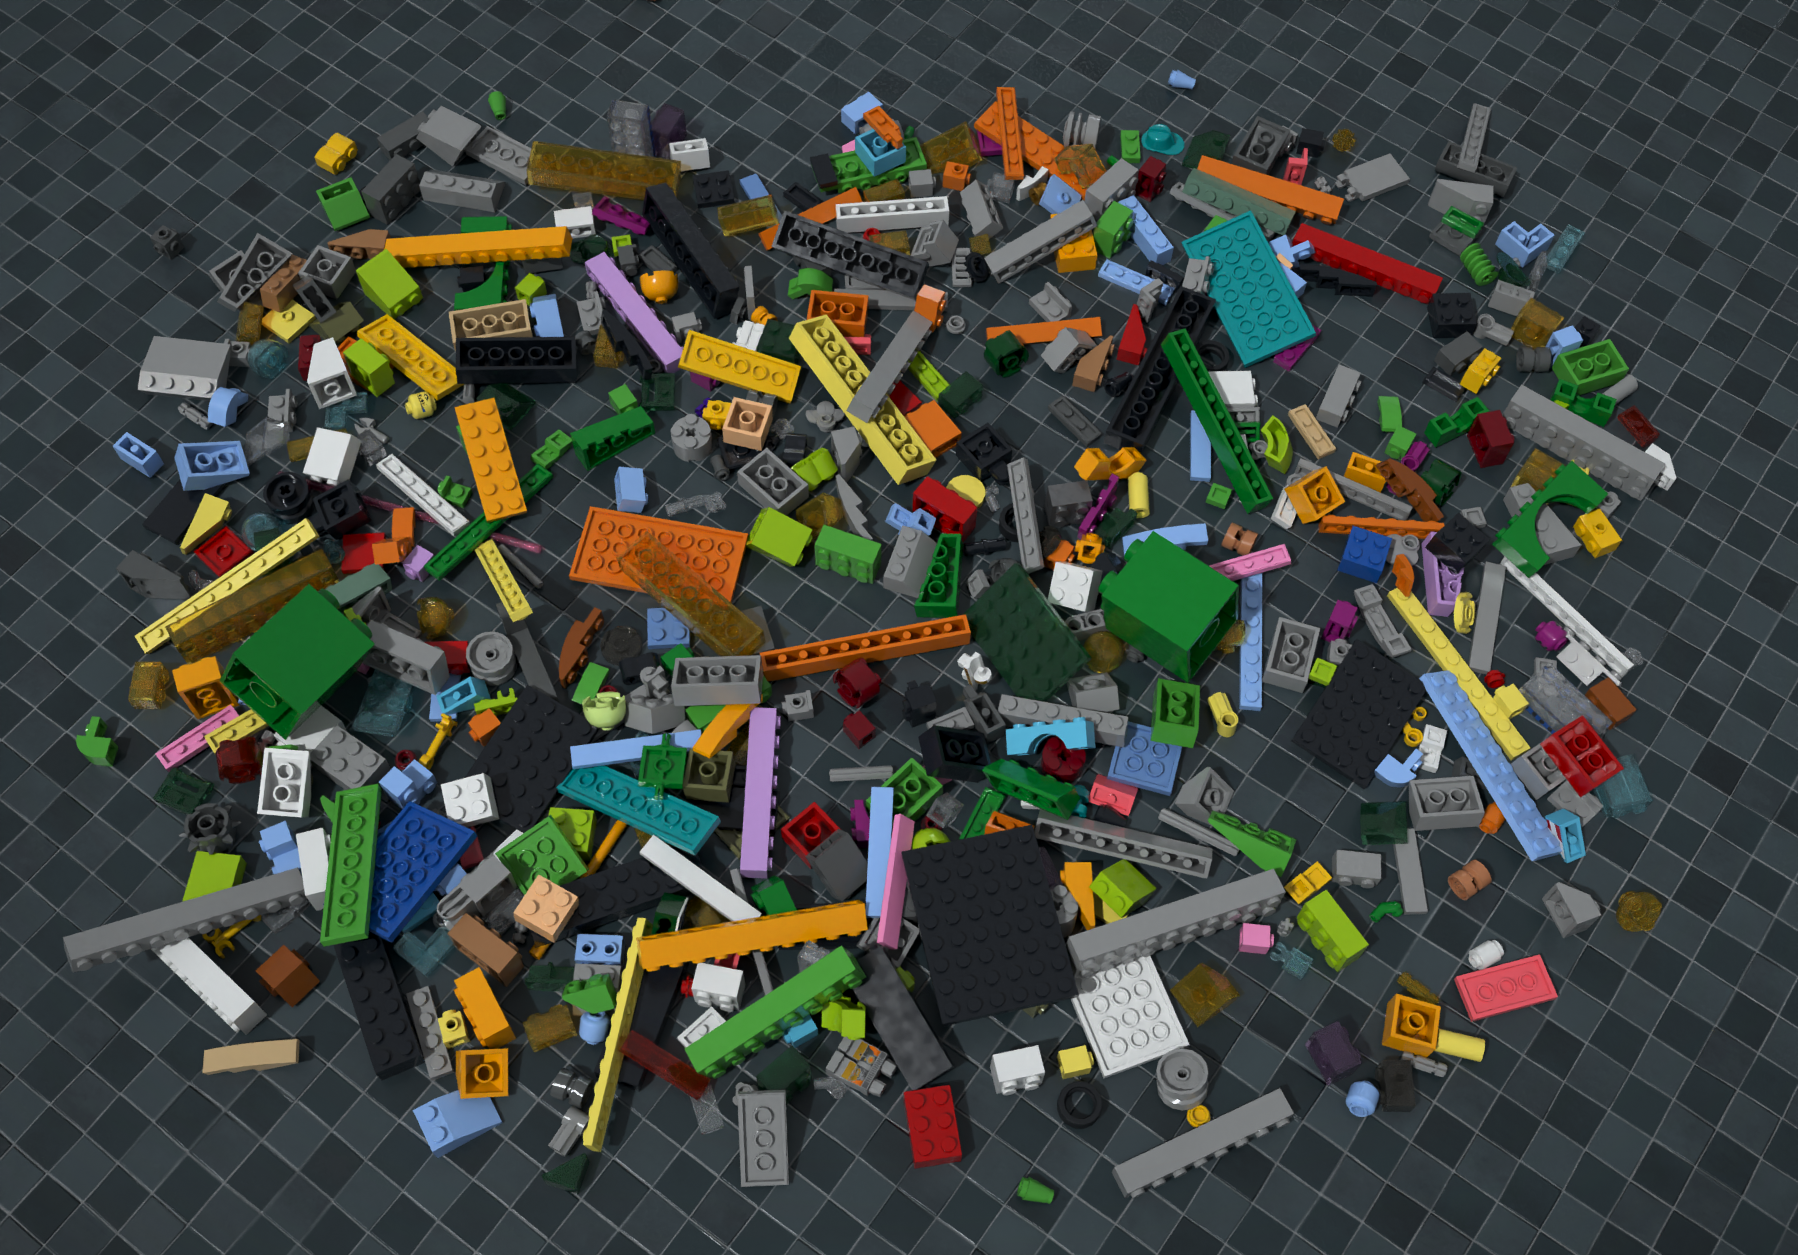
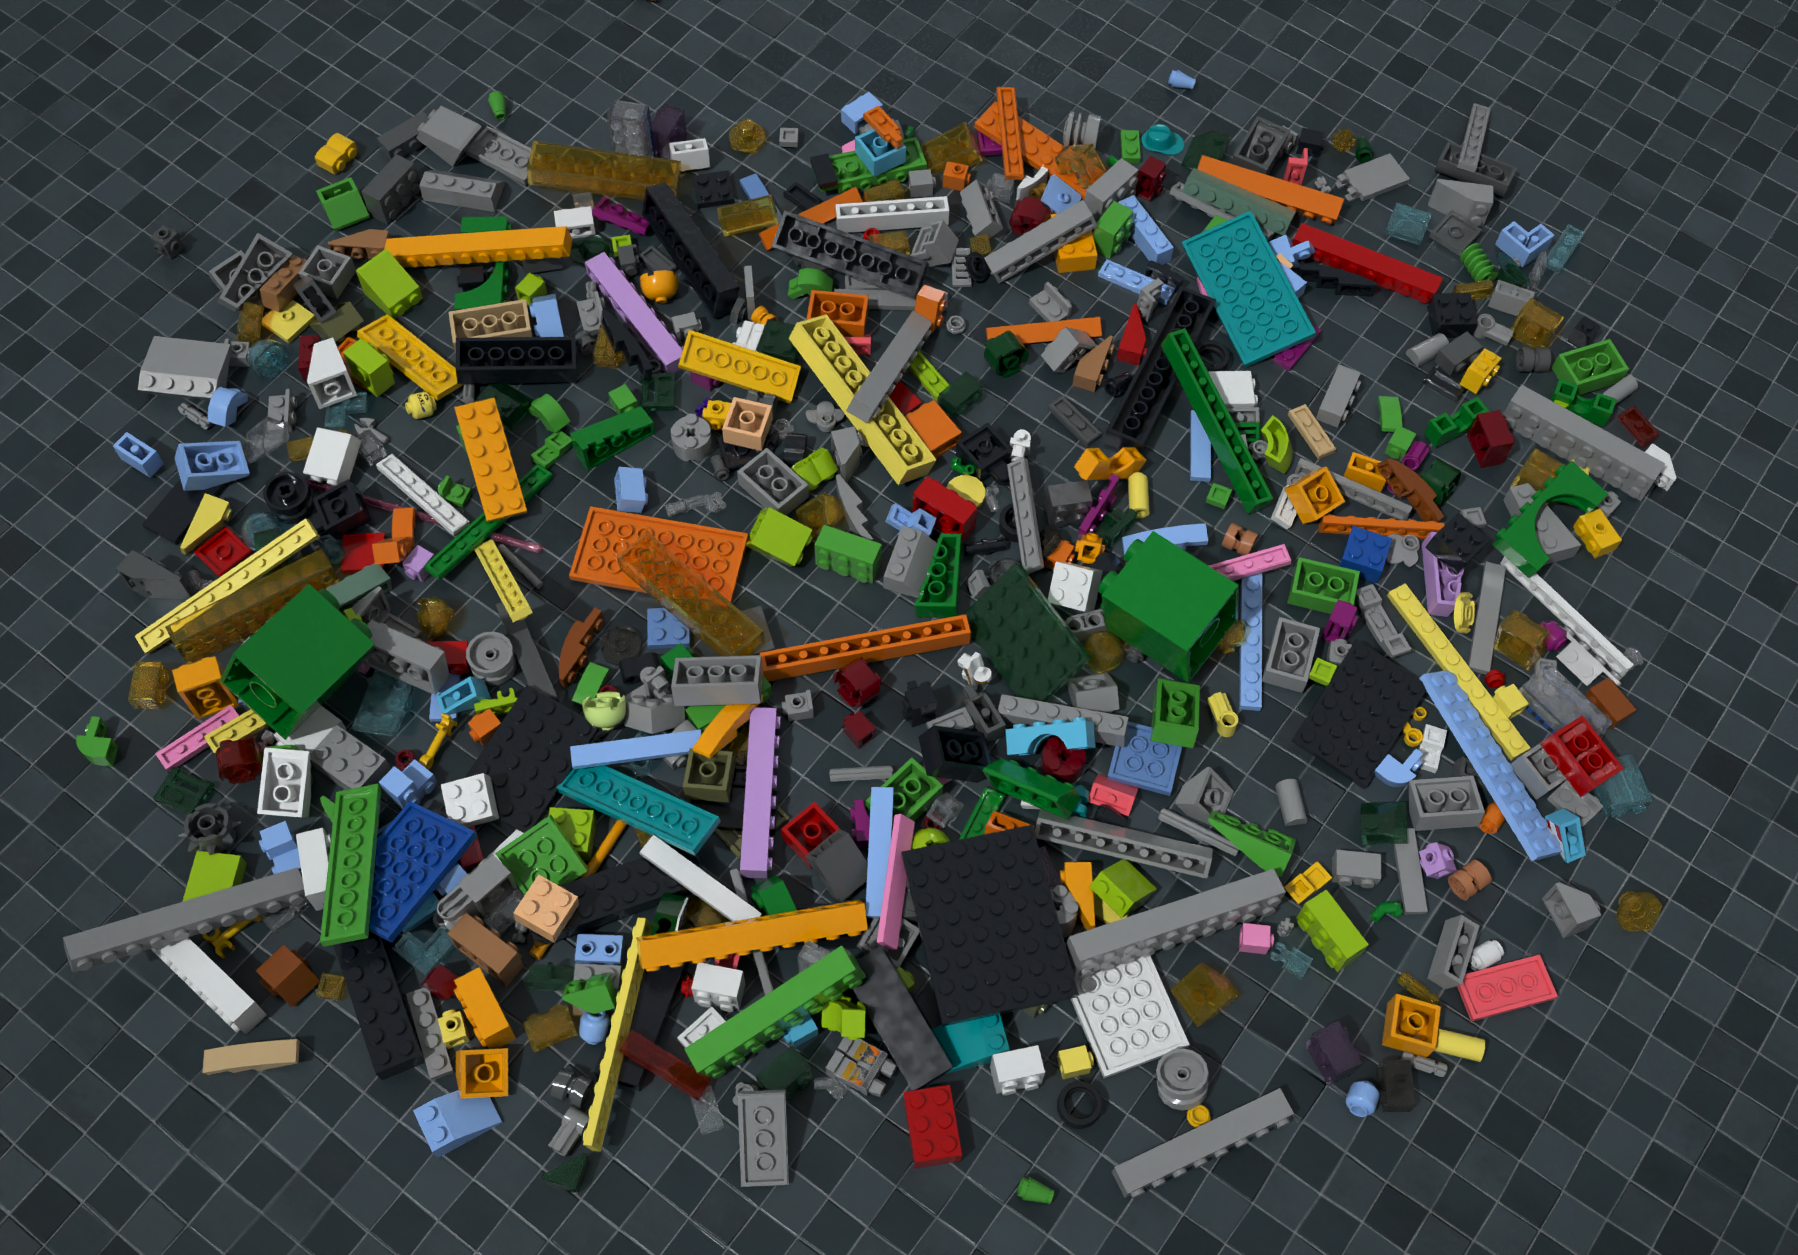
green plate [638,733,687,800] -> none
light grey bracket [1182,256,1214,295] -> none
orange slope [1392,554,1414,597] -> none
green tile [1441,206,1484,239] -> none
light blue brick [1545,325,1583,369] -> none
none -> clear yellow plate [316,973,346,1001]
none -> dark red brick [421,964,458,1001]
none -> bright green brick [527,393,570,433]
none -> clear yellow plate [729,118,765,154]
none -> light grey plate [779,128,799,147]
none -> teal slope [933,1014,1010,1074]
none -> green arm [950,458,975,475]
none -> dark red brick [1009,197,1052,236]
none -> white hips [1010,430,1031,462]
none -> light grey brick [1275,779,1308,826]
none -> bright green brick [1287,557,1360,614]
none -> dark green cone [1355,136,1374,163]
none -> clear light blue plate [1384,202,1432,245]
none -> light grey brick [1406,333,1449,367]
none -> lavender brick [1419,842,1457,879]
none -> light grey brick [1427,915,1480,989]
none -> clear yellow plate [1452,280,1494,300]
none -> clear yellow brick [1494,609,1550,671]

